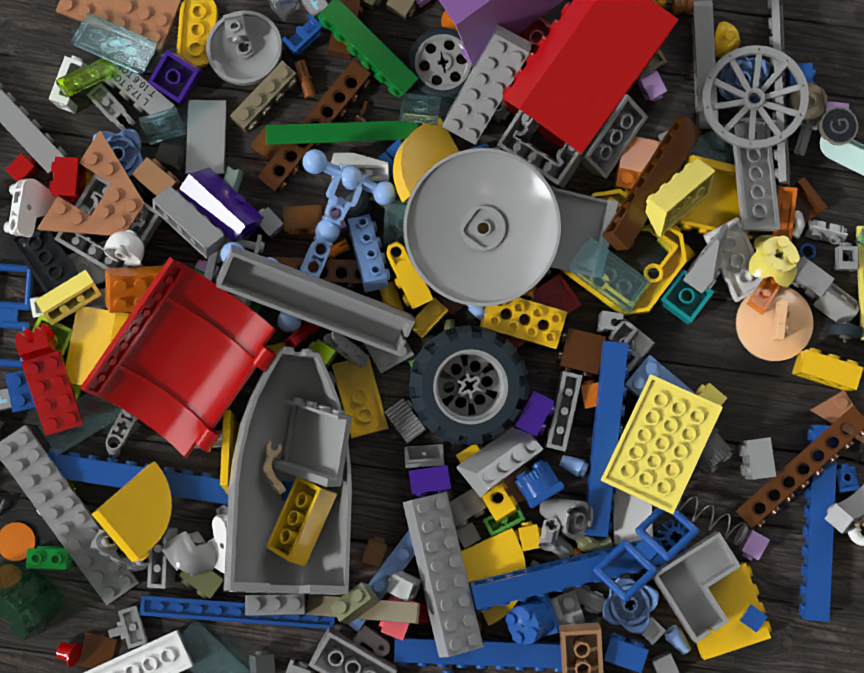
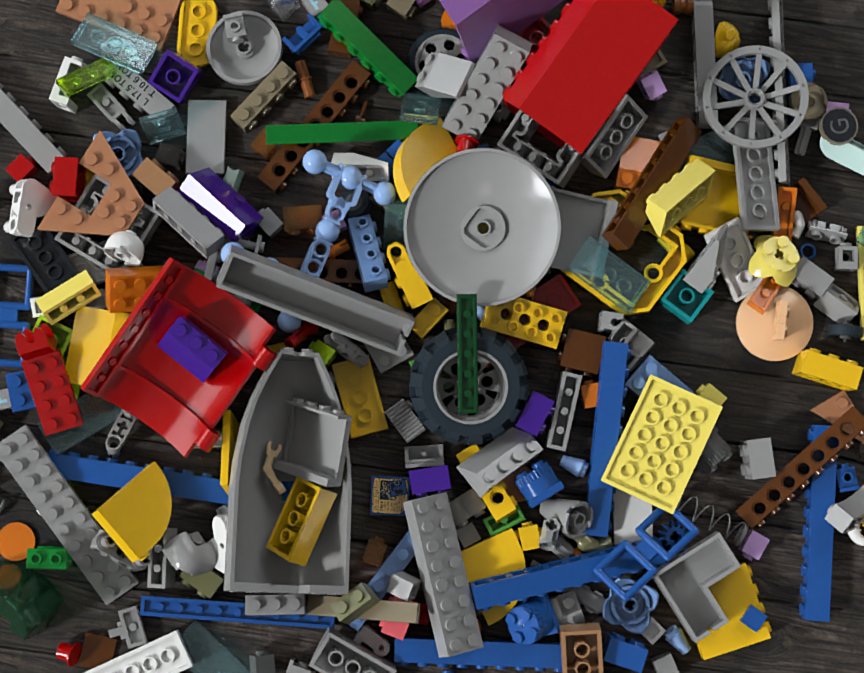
none -> dark purple slope [157,315,229,383]
none -> tile [370,476,410,516]
none -> light grey slope [415,52,475,99]
none -> red piece [455,134,479,153]
none -> dark green tile [456,294,478,413]

